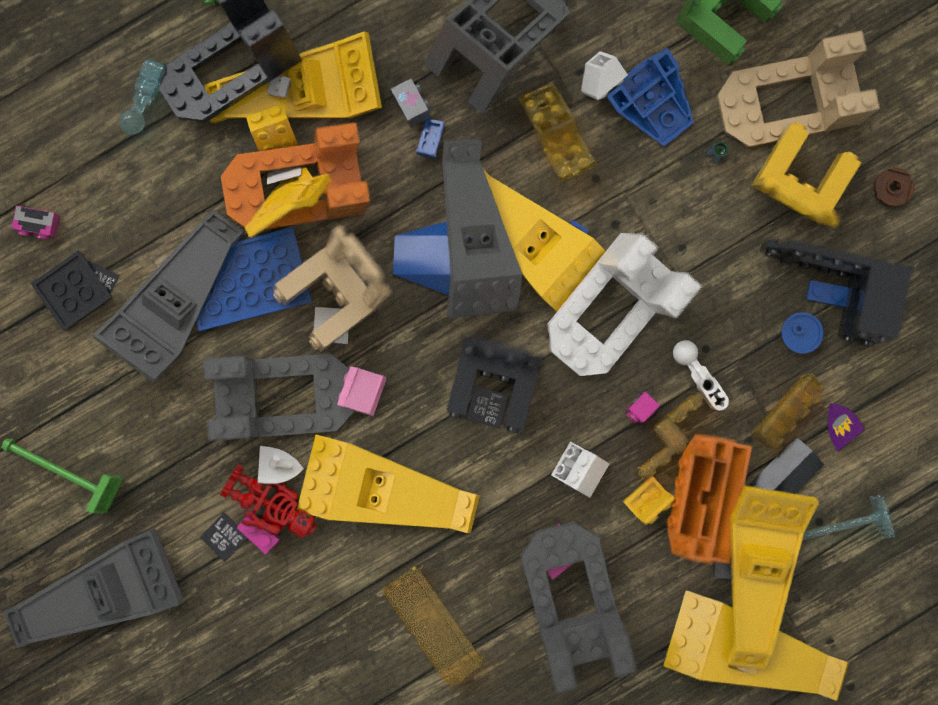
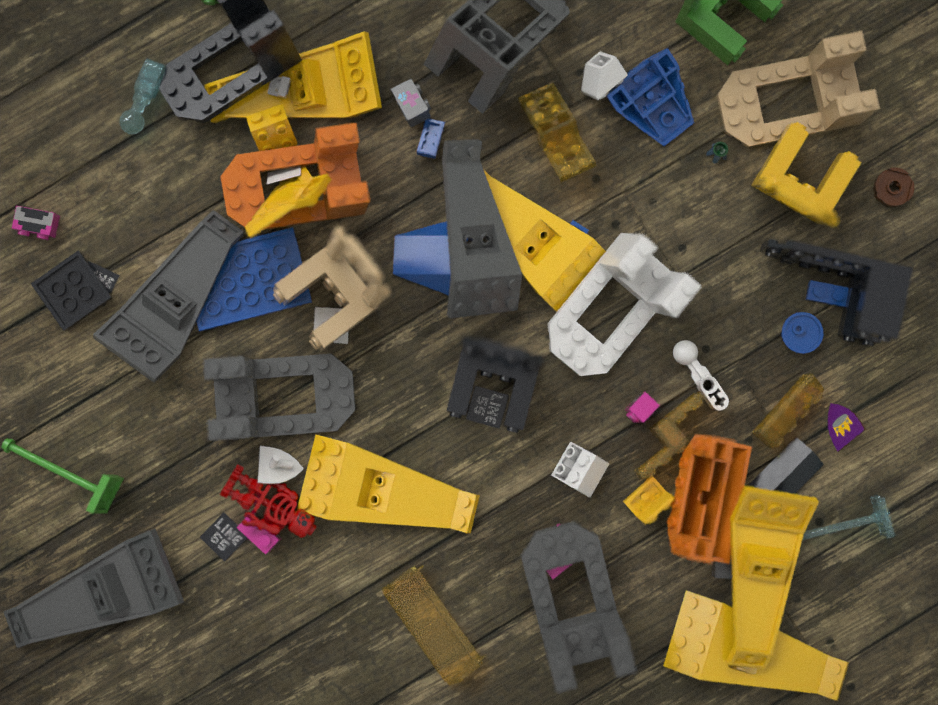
bright pink slope [337,367,387,416] -> none

